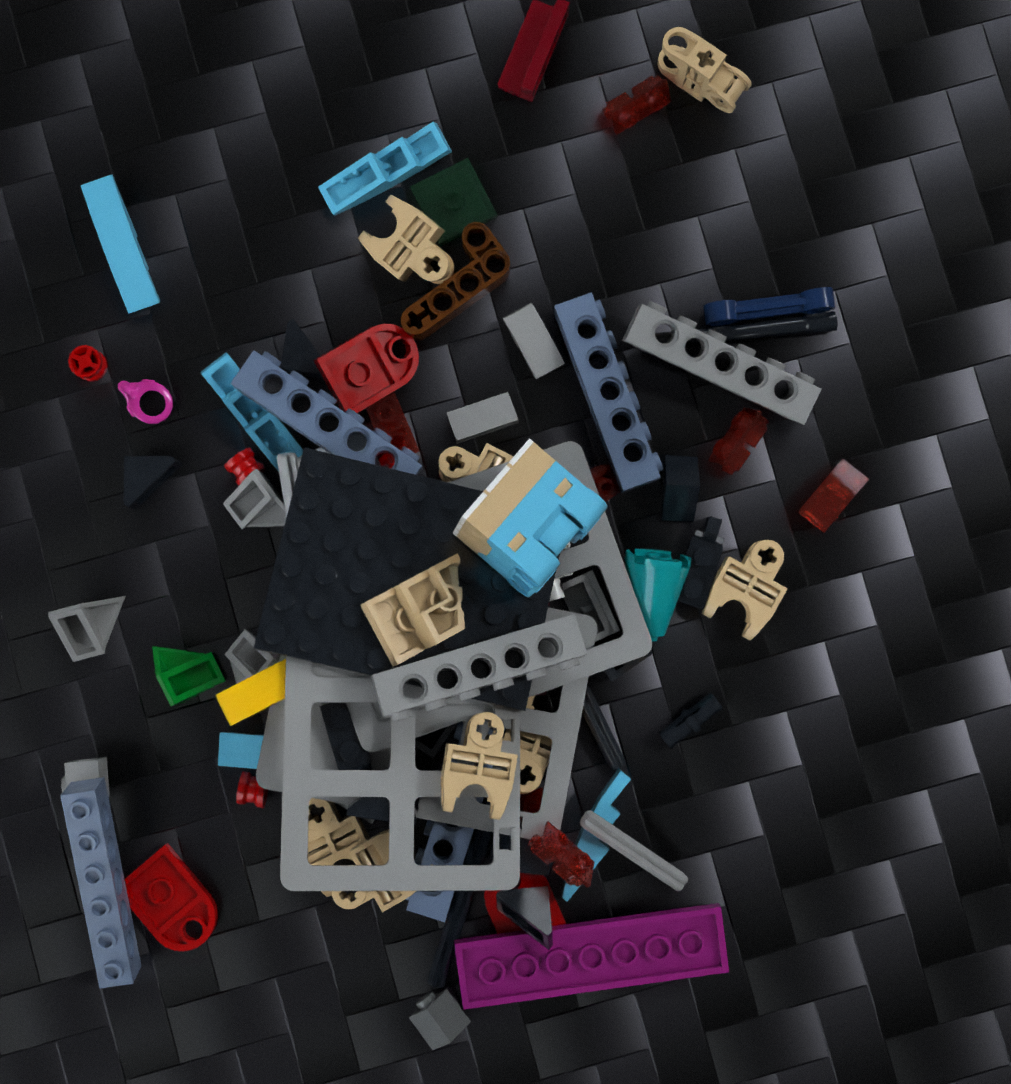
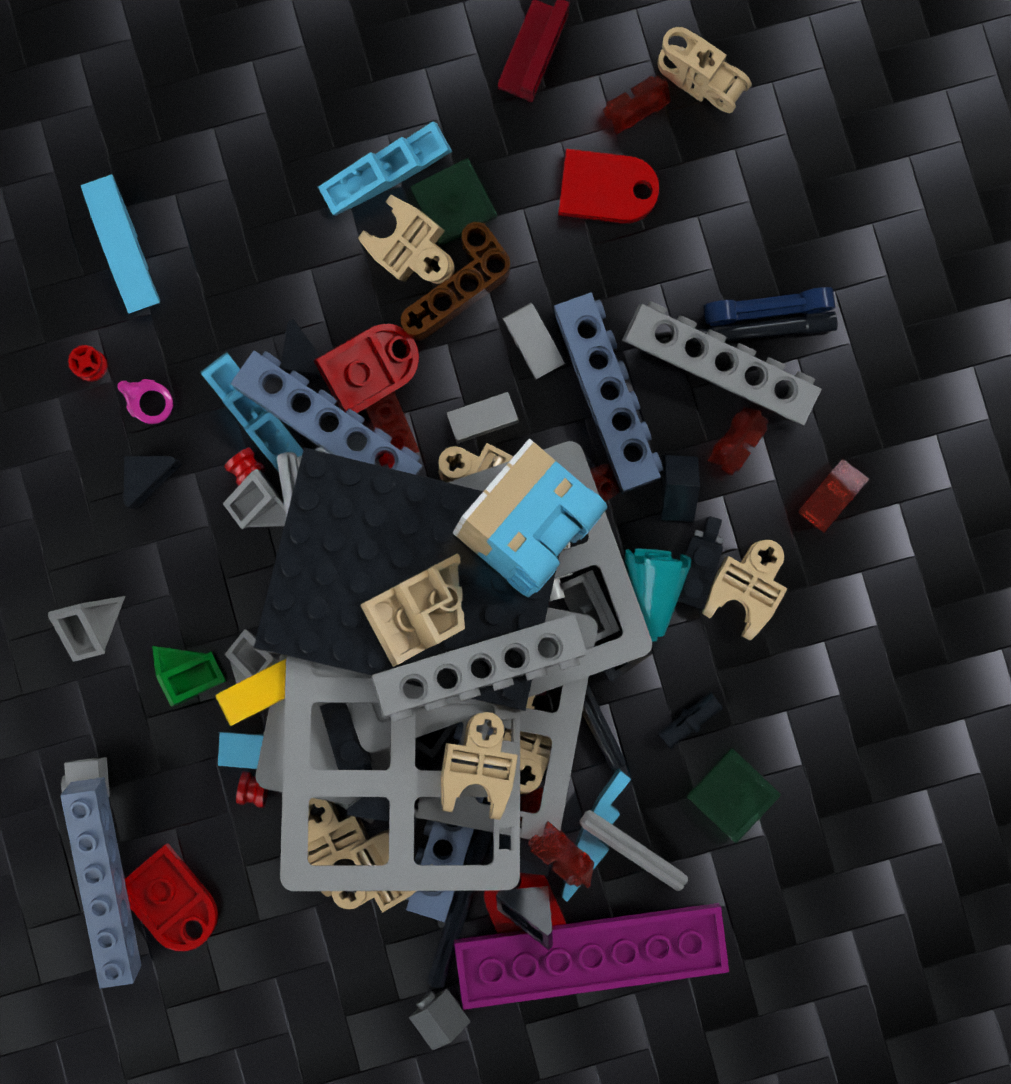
none -> red tile [558,149,659,223]
none -> clear green plate [686,748,781,844]

